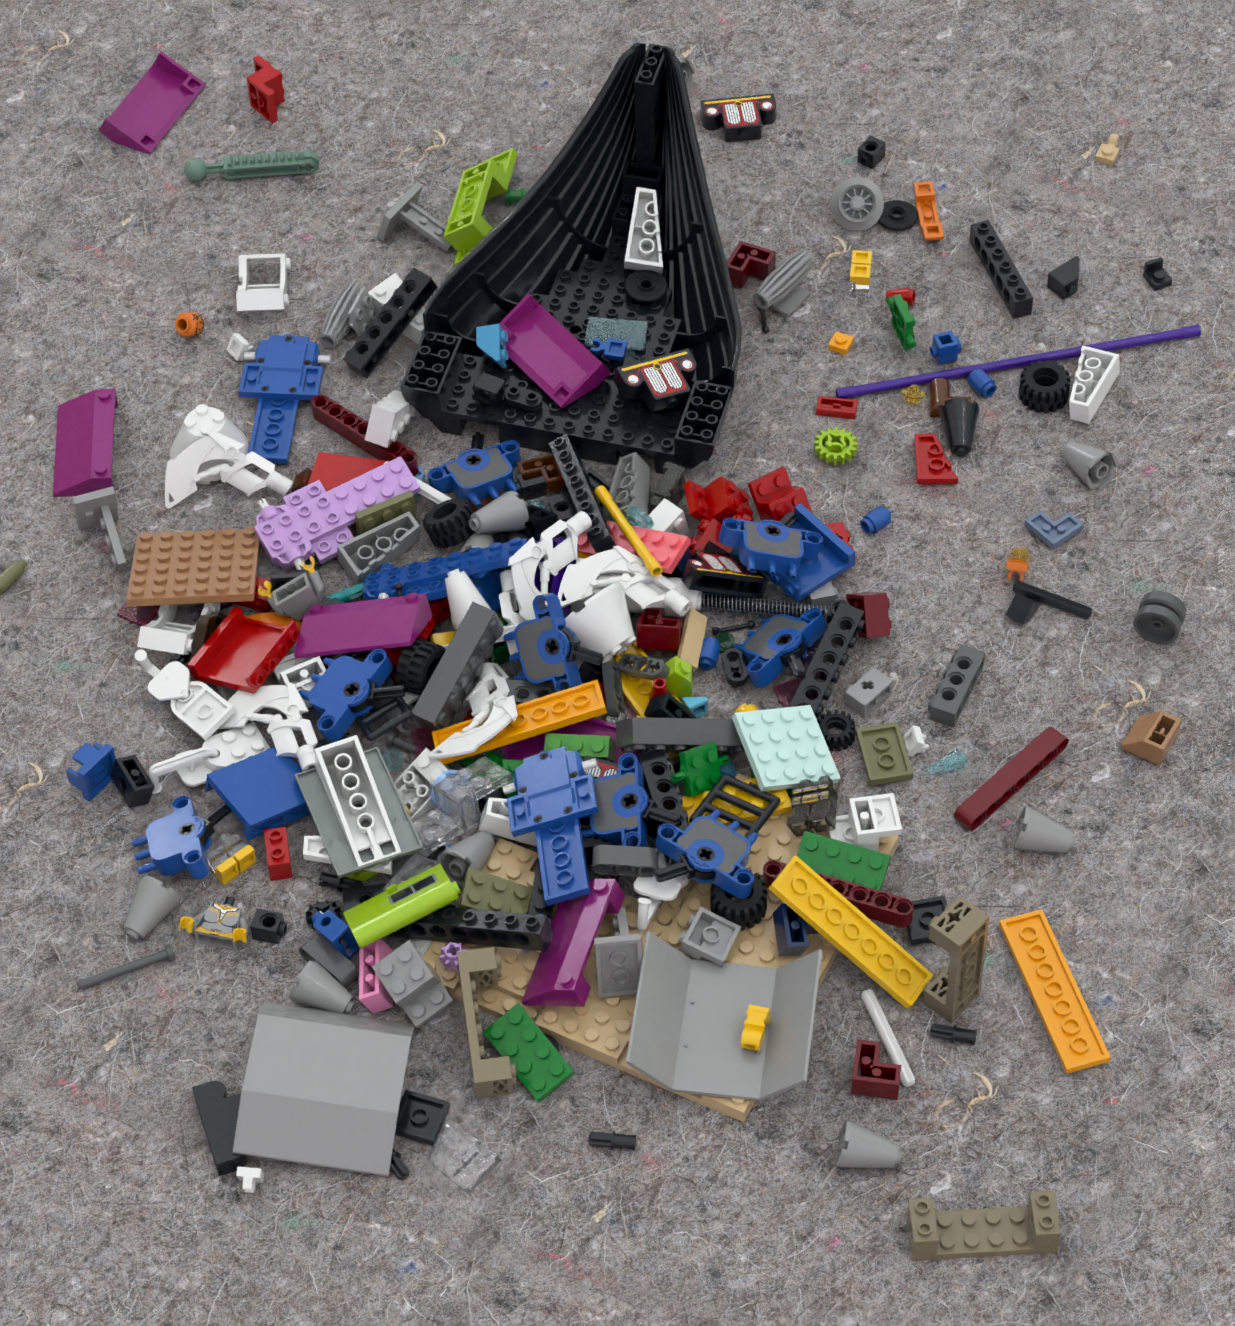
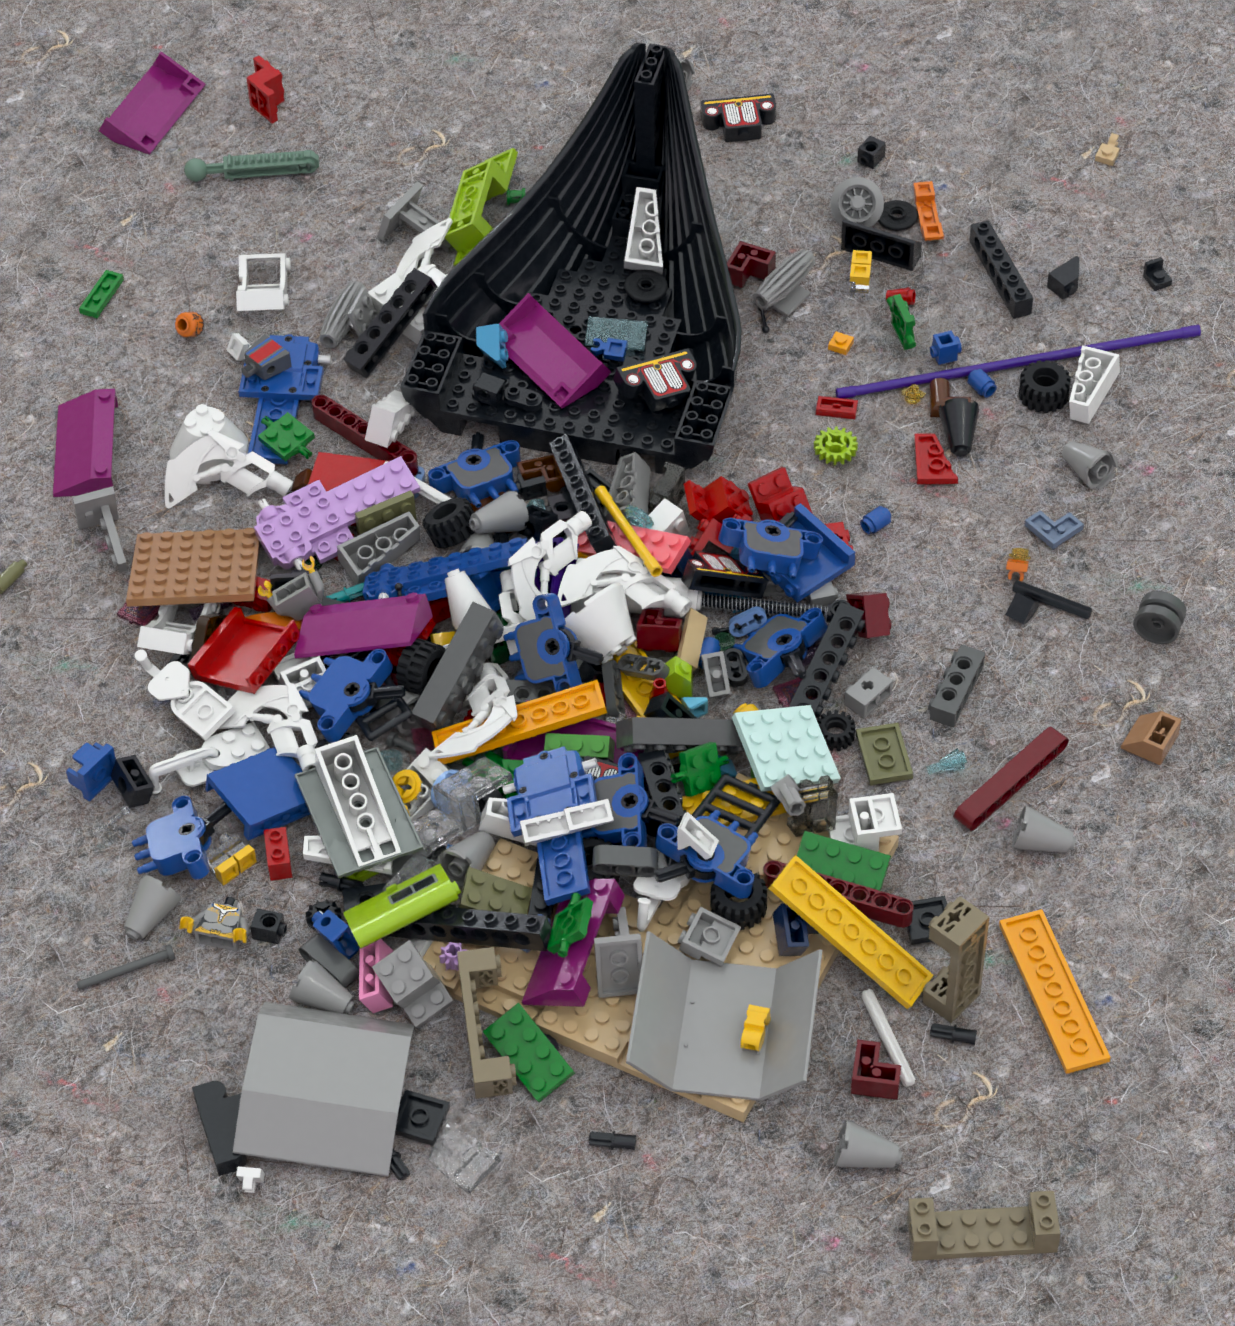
white tile [903,725,929,757] -> none
none -> green plate [79,270,124,318]
none -> dark grey torso [241,334,292,380]
none -> green plate [258,412,315,462]
none -> white piece [392,218,453,305]
none -> yellow gear [392,770,423,804]
none -> white slope [520,799,614,846]
none -> green plate [547,893,593,957]
none -> white slope [677,812,719,860]
none -> light grey brick [701,651,731,697]
none -> medium blue beam [728,606,767,637]
none -> light grey piece [770,774,806,816]
none -> black slope [841,219,922,271]

